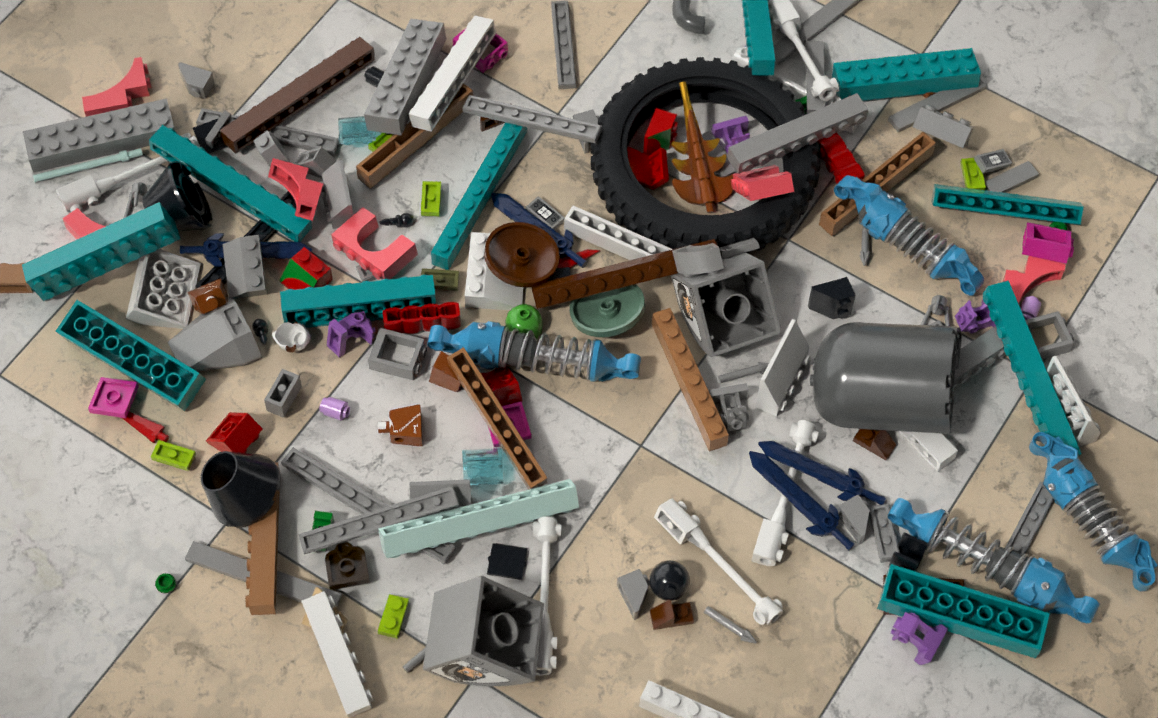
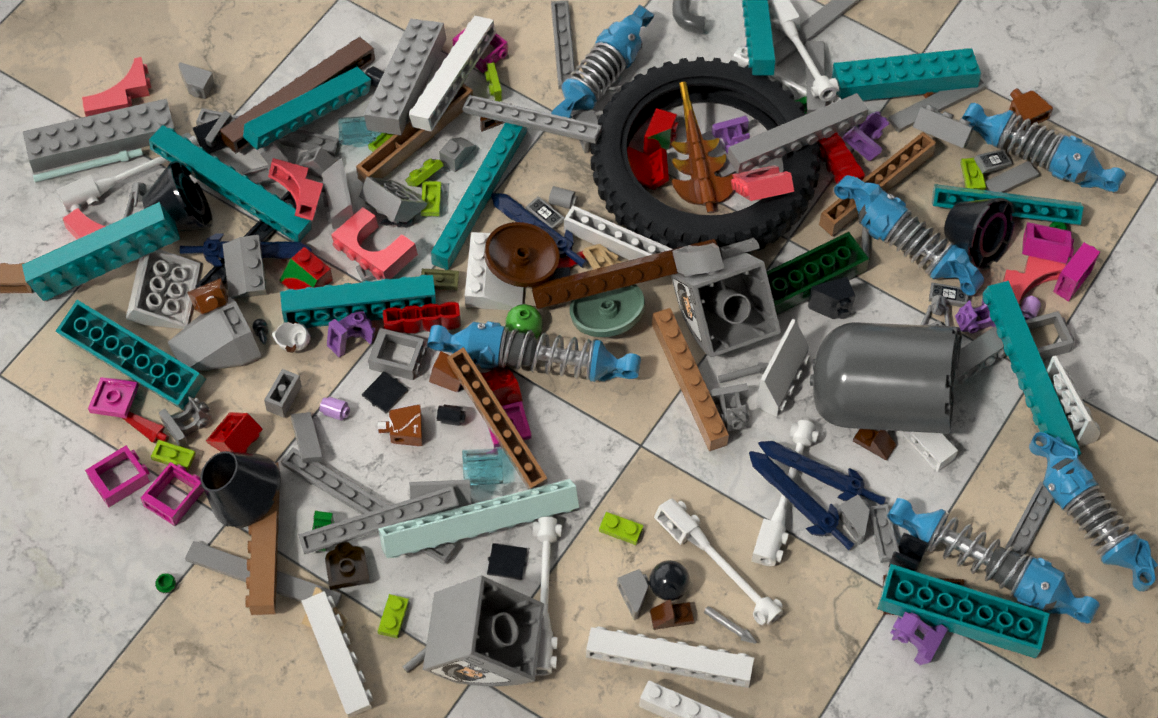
none -> dark pink window [85,445,150,507]
none -> dark pink window [141,462,204,526]
none -> light grey tile [159,397,213,448]
none -> light grey tile [239,165,276,186]
none -> teal brick [243,67,371,150]
none -> light grey tile [291,412,322,463]
none -> light grey slope [359,177,427,223]
none -> black piece [362,371,408,413]
none -> lime plate [405,158,444,187]
none -> black brick [437,404,466,426]
none -> light grey slope [439,137,476,172]
none -> lime plate [485,62,502,102]
none -> light grey brick [549,186,577,209]
none -> piece [551,5,655,118]
none -> tan wing [583,244,621,270]
none -> white brick [586,627,754,688]
none -> lime plate [599,512,643,545]
none -> dark green brick [767,231,869,315]
none -> medium lavender tile [842,111,890,161]
none -> tile [929,282,968,307]
none -> black cone [944,198,1015,270]
none -> dark azure piece [962,103,1126,192]
none -> dark orange torso [1009,88,1053,130]
none -> dark pink window [1053,242,1100,302]

